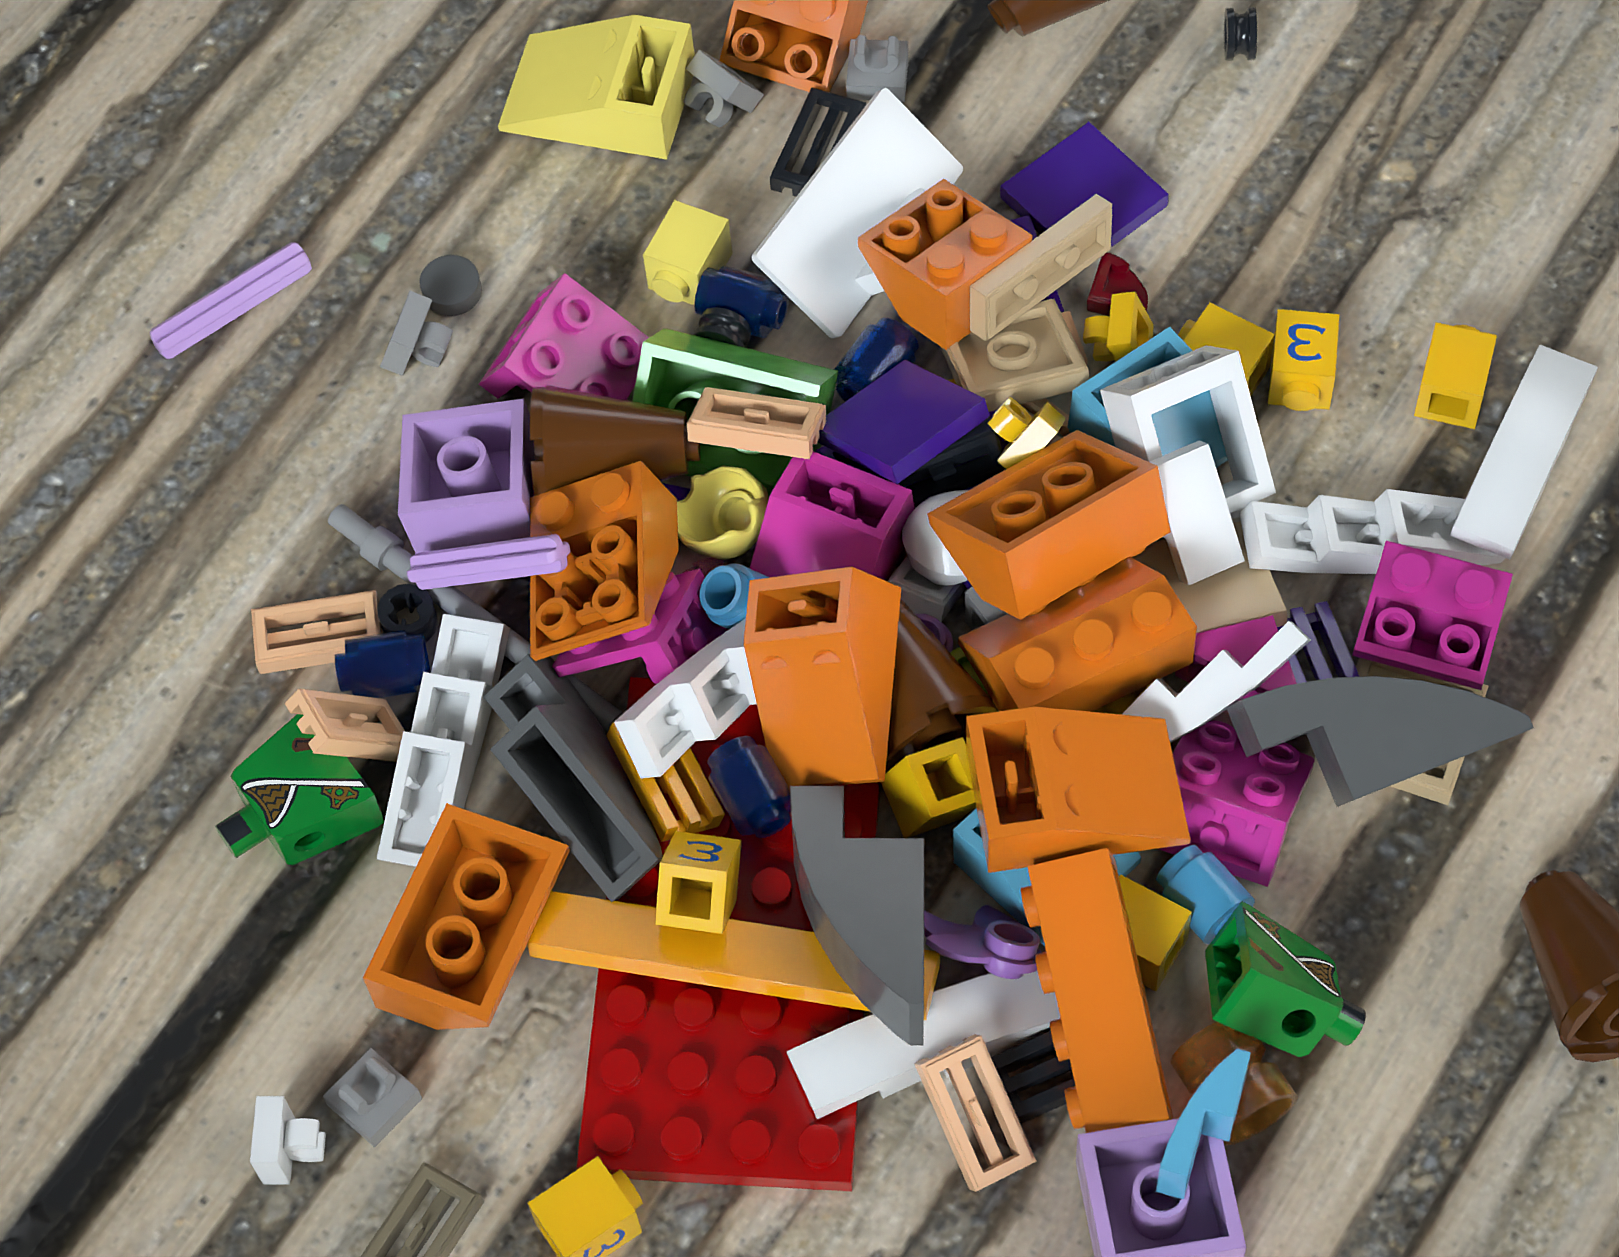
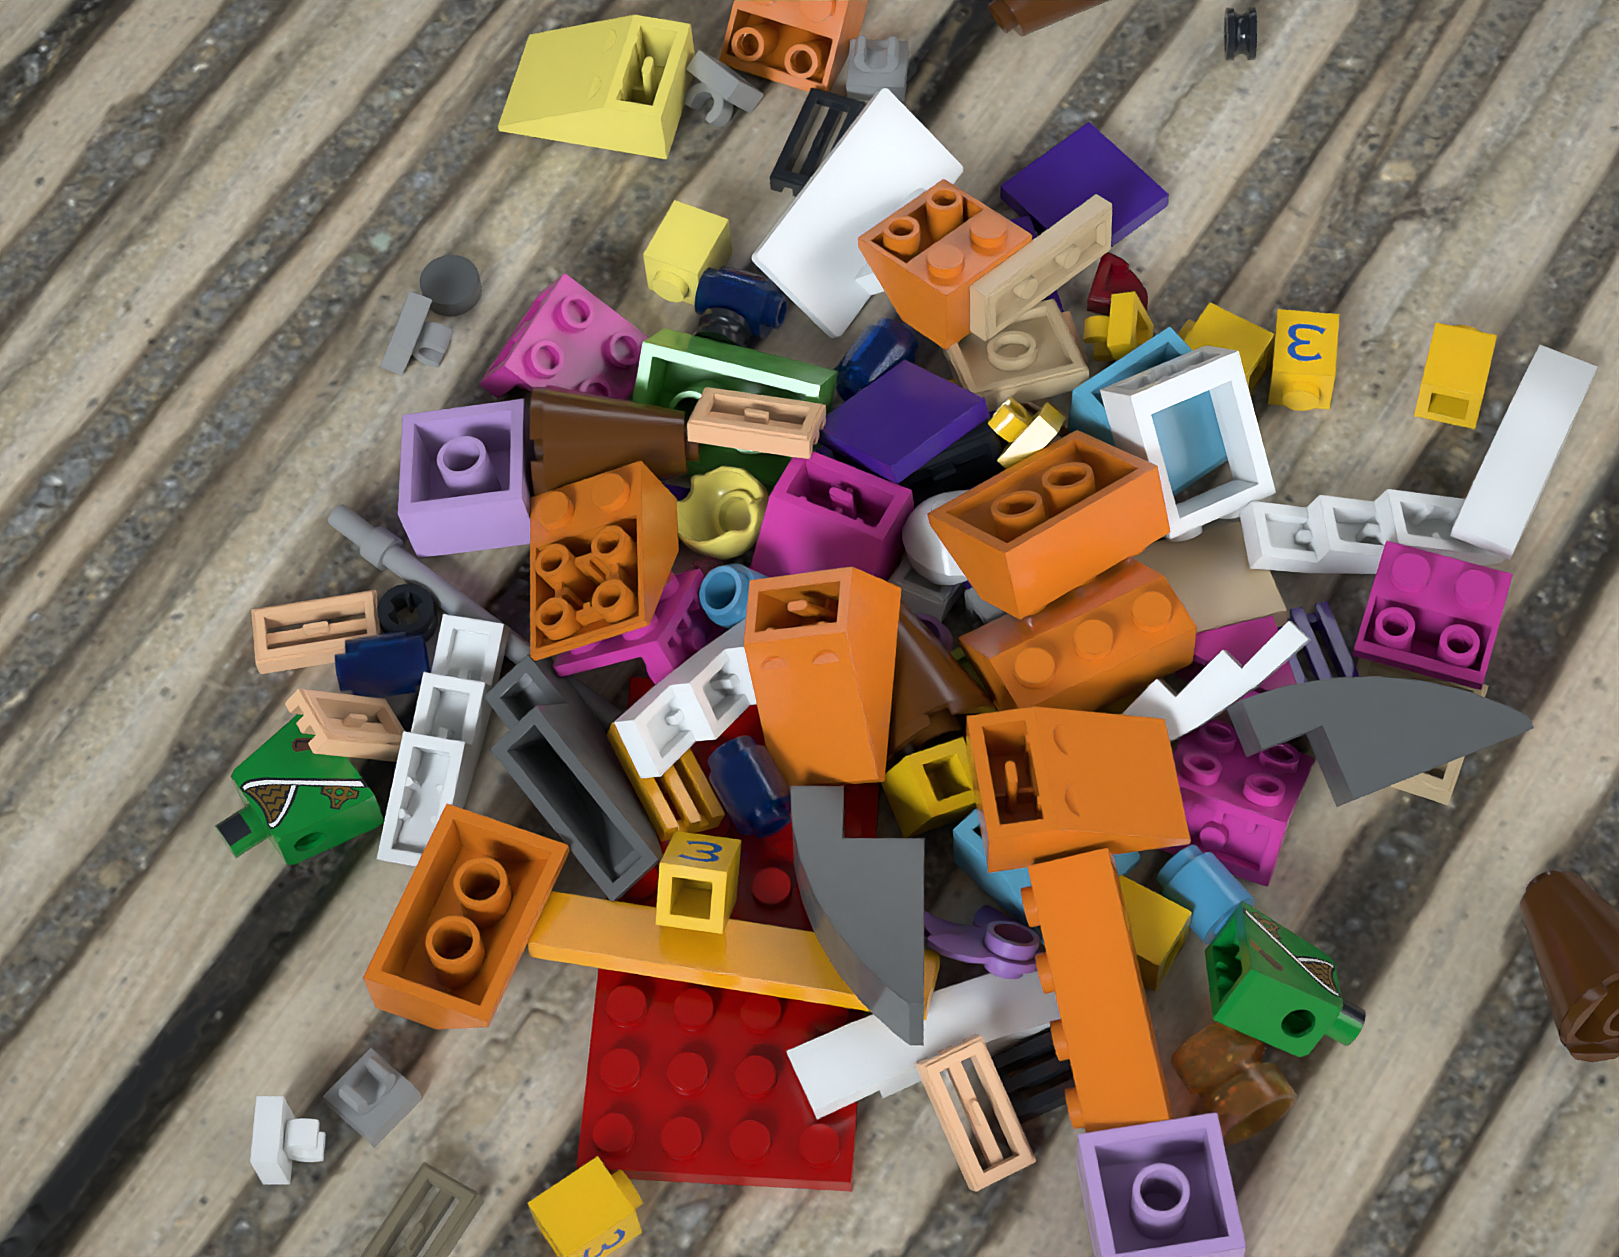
lavender axle [150,242,312,359] -> none
lavender axle [407,534,571,590] -> none
white tile [1150,440,1245,585] -> none
medium azure slope [1156,1049,1251,1199] -> none

